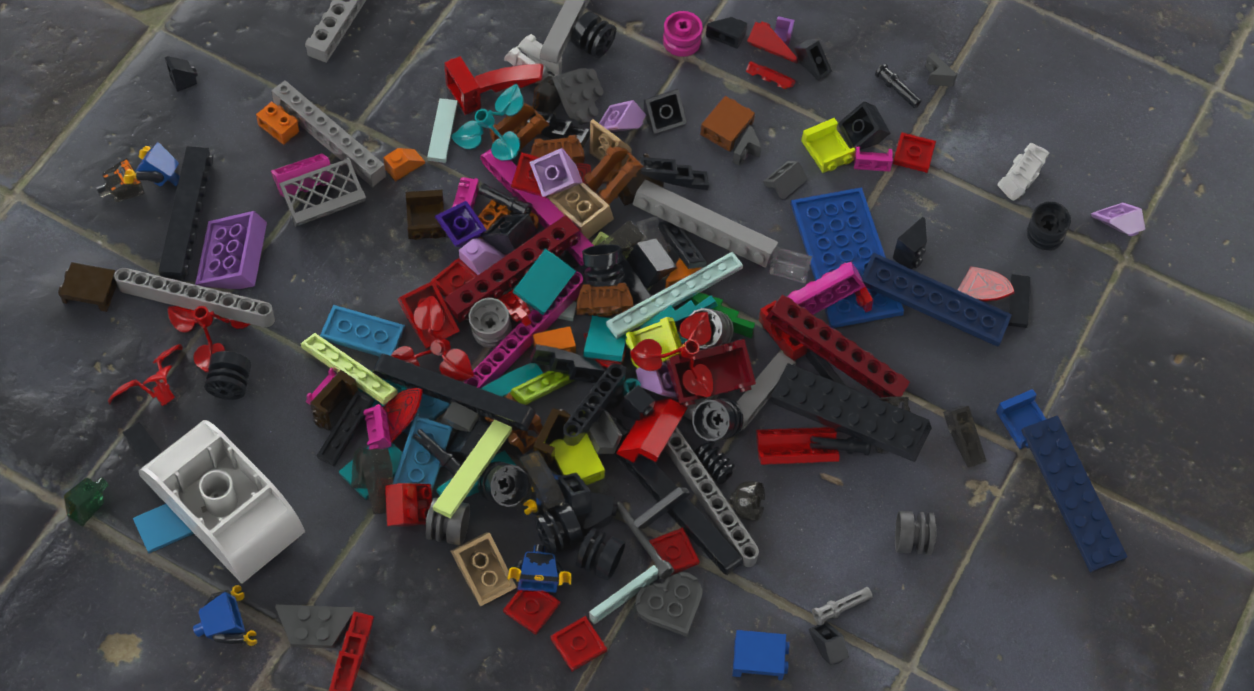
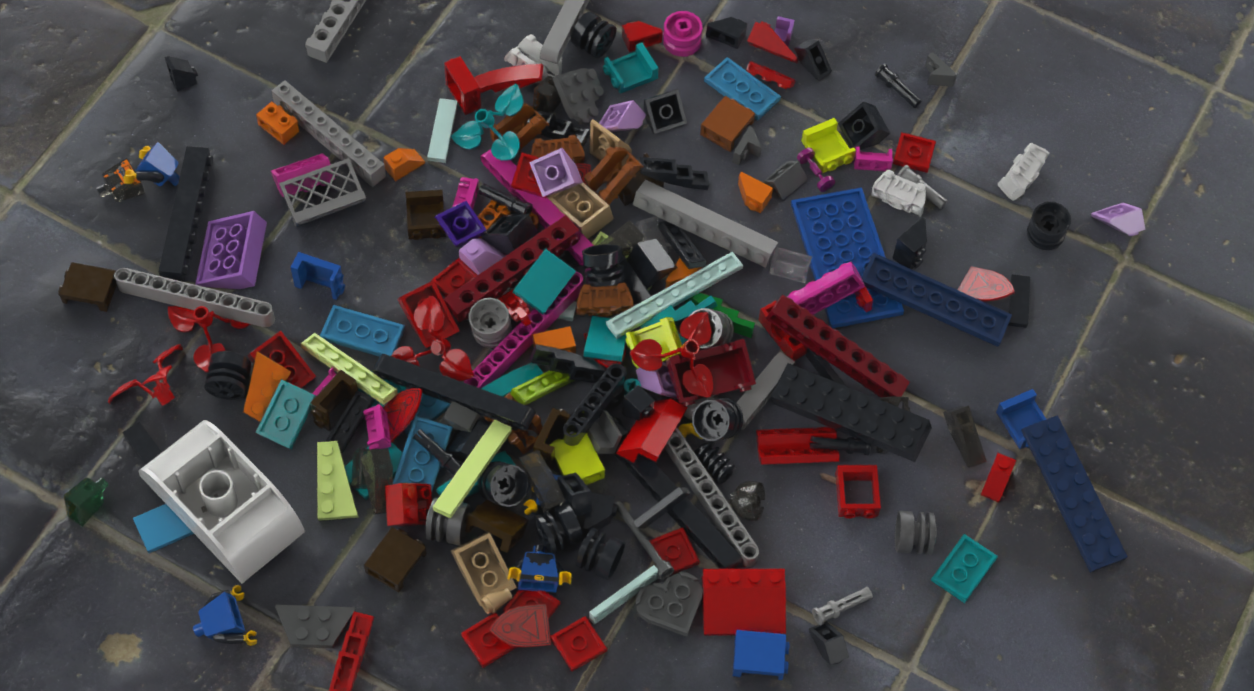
none -> orange wing [243,351,291,422]
none -> red slope [247,330,316,388]
none -> teal tile [255,379,316,449]
none -> blue panel [291,252,345,300]
none -> yellowish green wing [317,441,359,521]
none -> dark brown panel [364,527,427,593]
none -> red tile [461,612,517,668]
none -> dark brown panel [465,500,529,553]
none -> tan cone [480,588,512,614]
none -> red shield [489,604,551,648]
none -> teal panel [603,43,659,94]
none -> red slope [622,21,663,52]
none -> yellow arm [678,423,703,440]
none -> red slope [702,569,786,636]
none -> dark azure tile [704,57,781,121]
none -> orange slope [738,172,773,214]
none -> magenta wheel [797,148,835,192]
none -> red window [835,465,881,519]
none -> white piece [871,169,926,217]
none -> light grey pin [897,165,948,209]
none -> teal tile [931,534,998,603]
none -> red slope [981,453,1016,503]

